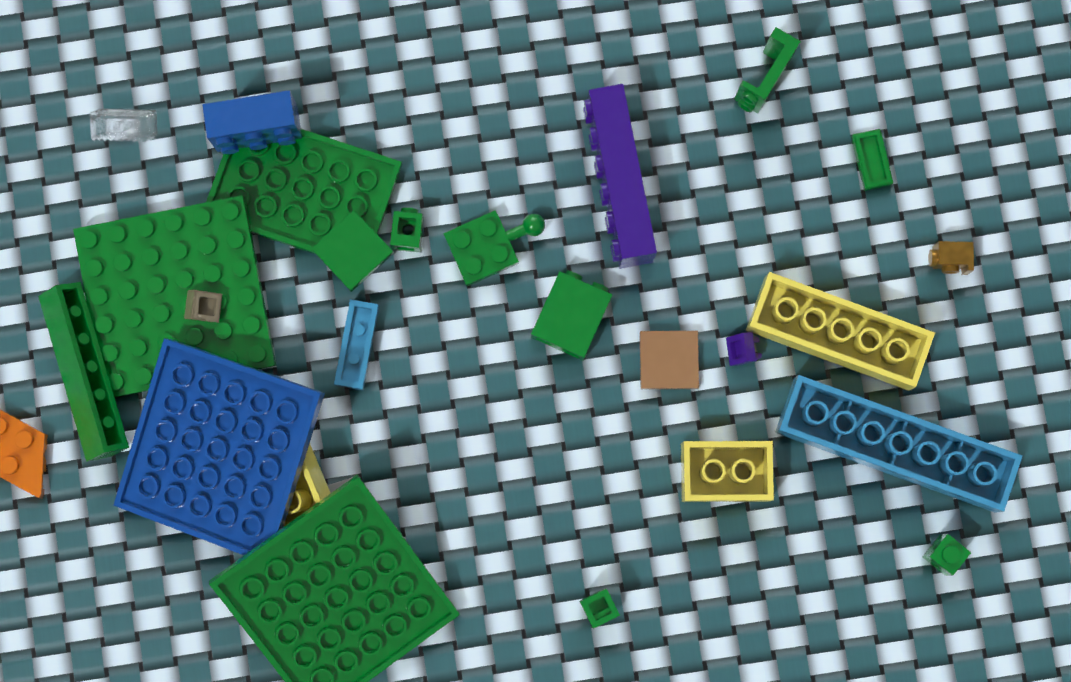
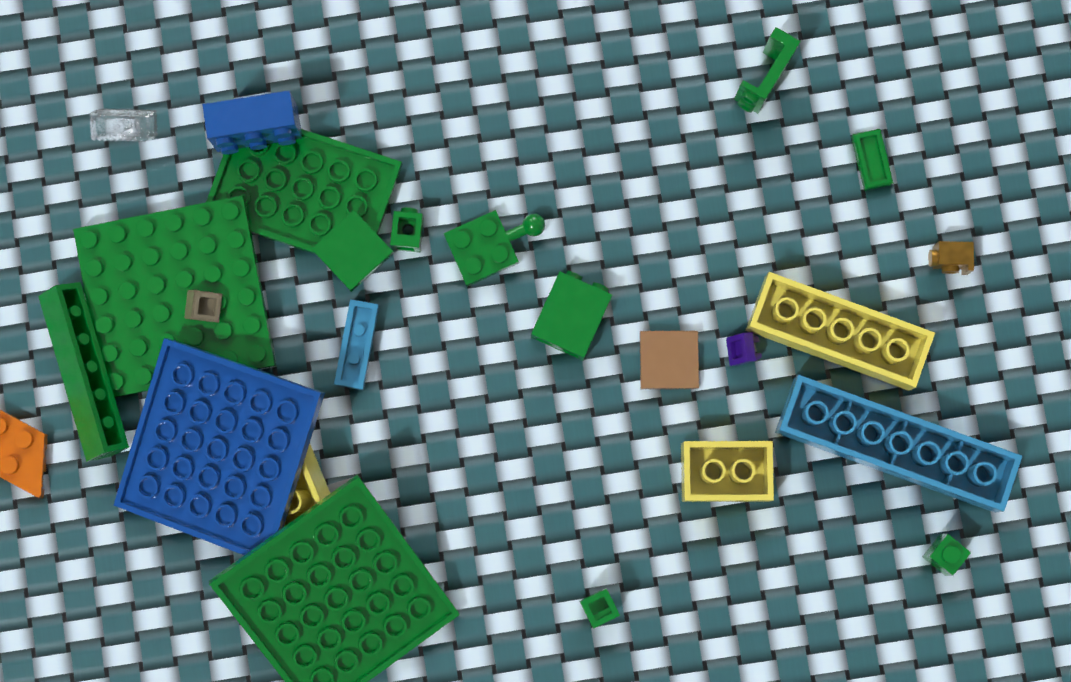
dark purple brick [583,84,657,269] -> none

